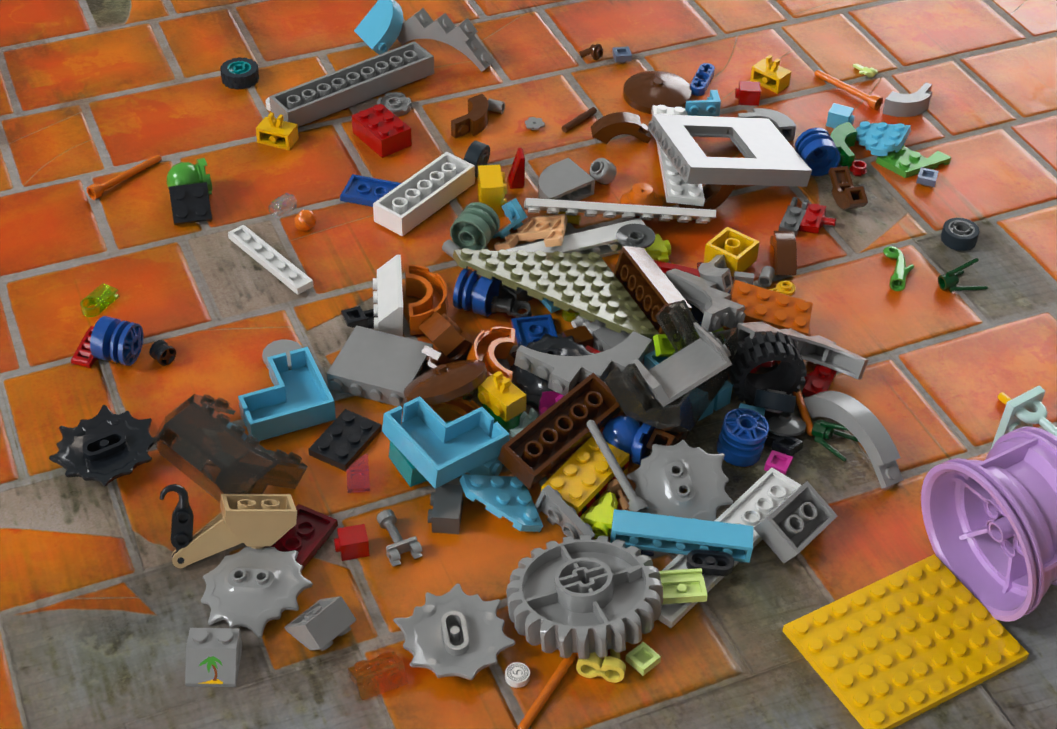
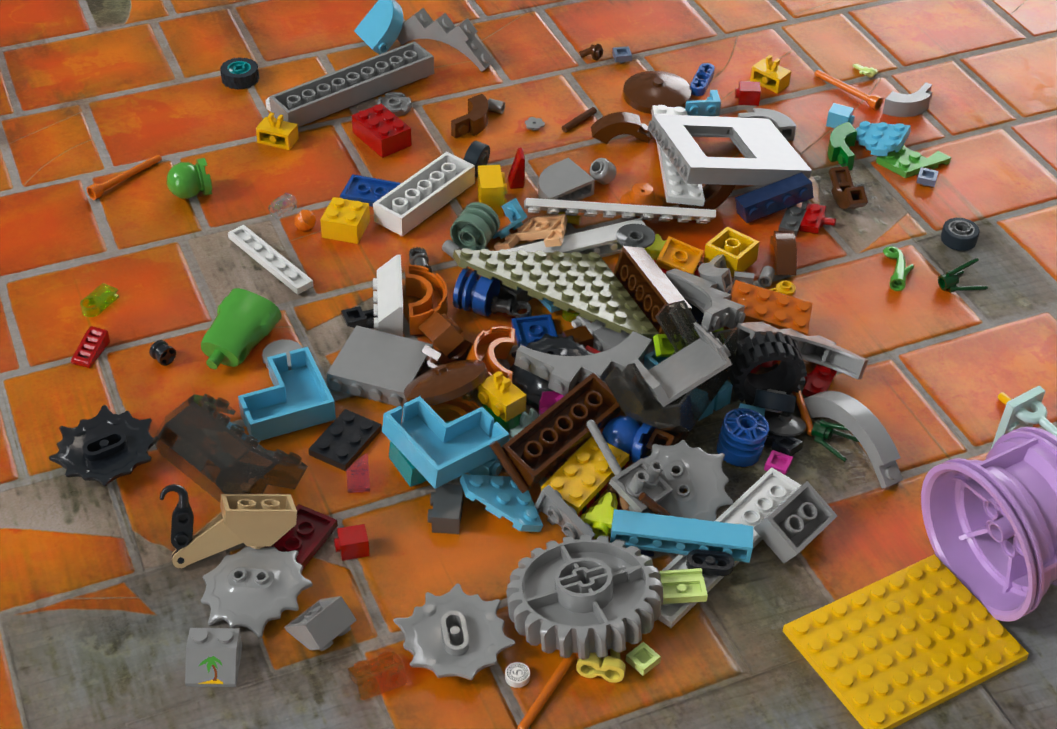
blue wheel [90,316,144,366] -> none
black plate [169,182,212,225] -> none
light grey bar [376,509,423,566] -> none
blue wheel [795,128,840,176] -> none
red plate [849,160,867,176] -> none
none -> bright green torso [201,288,281,369]
none -> yellow brick [320,197,370,244]
none -> dark grey connector [409,247,432,273]
none -> reddish brown piece [489,440,529,493]
none -> light grey plate [609,458,673,513]
none -> reddish brown piece [638,492,672,516]
none -> light orange tile [656,236,704,275]
none -> dark blue brick [735,172,814,223]

